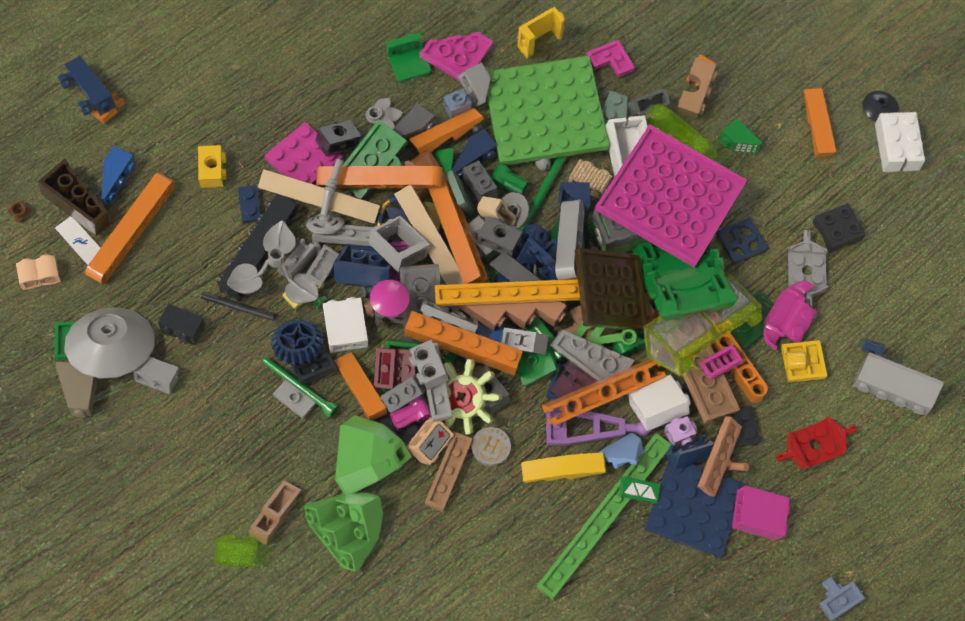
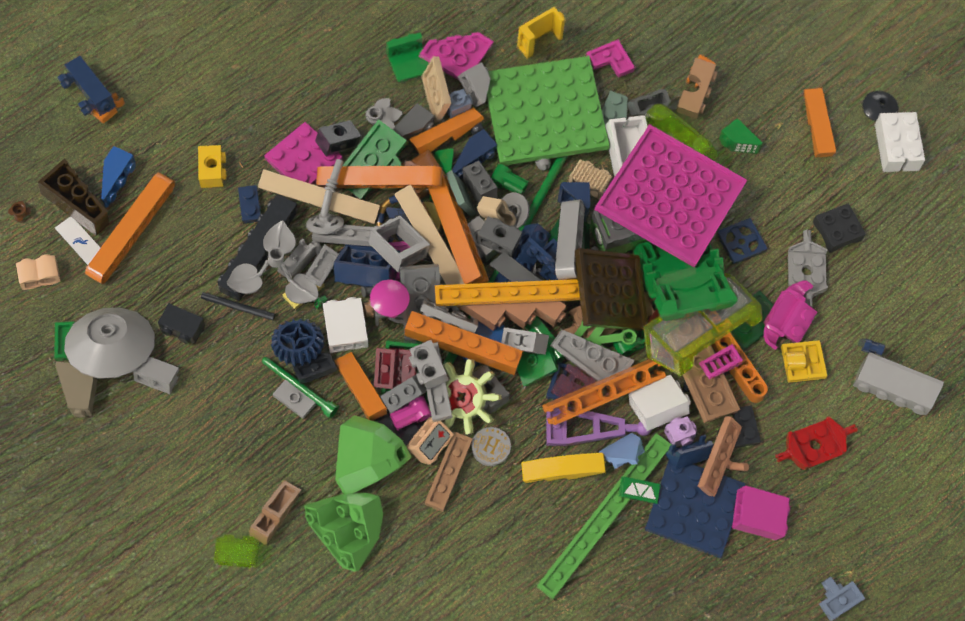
none -> tan tile [422,57,451,123]

